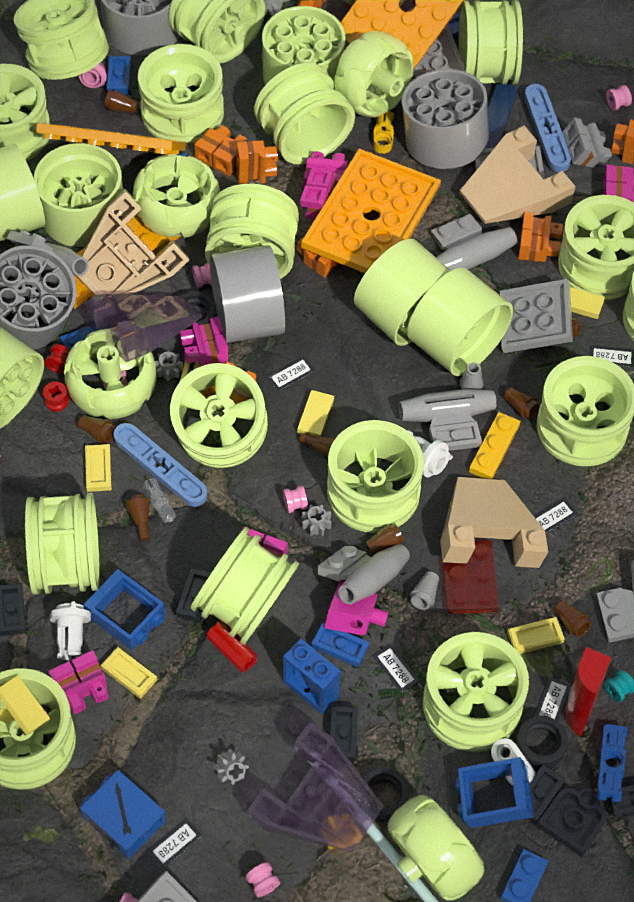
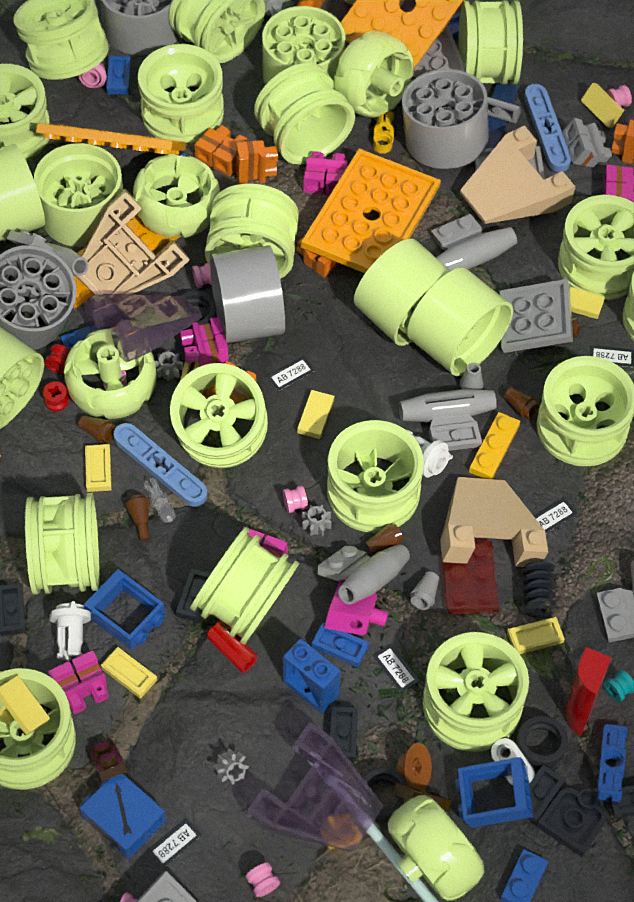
reddish brown cone [104,89,138,114] -> none
reddish brown cone [299,433,336,458] -> none
dark pink hips [300,168,336,223] -> none
orange hips [518,212,563,262] -> none
sticker [534,677,571,721] -> none
reddish brown cone [554,600,591,637] -> none
none -> dark brown plate [88,740,128,782]
none -> dark brown plate [393,783,451,811]
none -> dark orange piece [398,743,432,789]
none -> light grey slope [487,97,521,123]
none -> black piece [523,561,556,618]
none -> light yellow tile [581,83,624,128]

